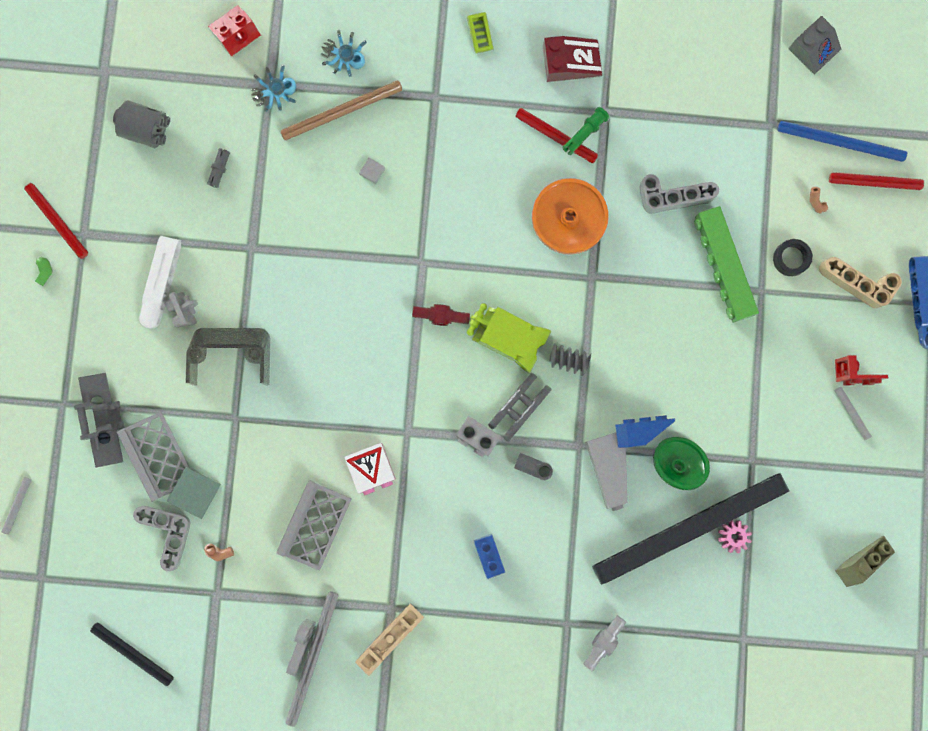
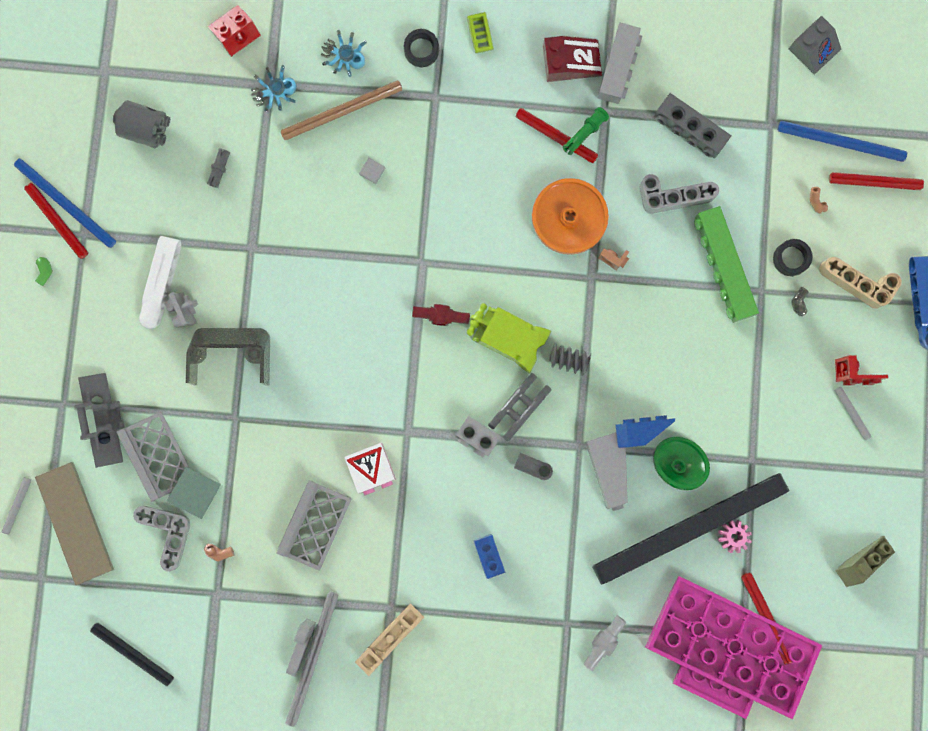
none -> blue axle [14,158,116,248]
none -> dark tan tile [35,462,114,586]
none -> black tyre [403,28,439,68]
none -> light grey brick [598,22,643,104]
none -> nougat bracket [598,248,629,271]
none -> dark pink slope [645,576,822,719]
none -> dark grey brick [654,93,732,159]
none -> red axle [741,572,792,665]
none -> clear smoke arm [791,287,809,316]

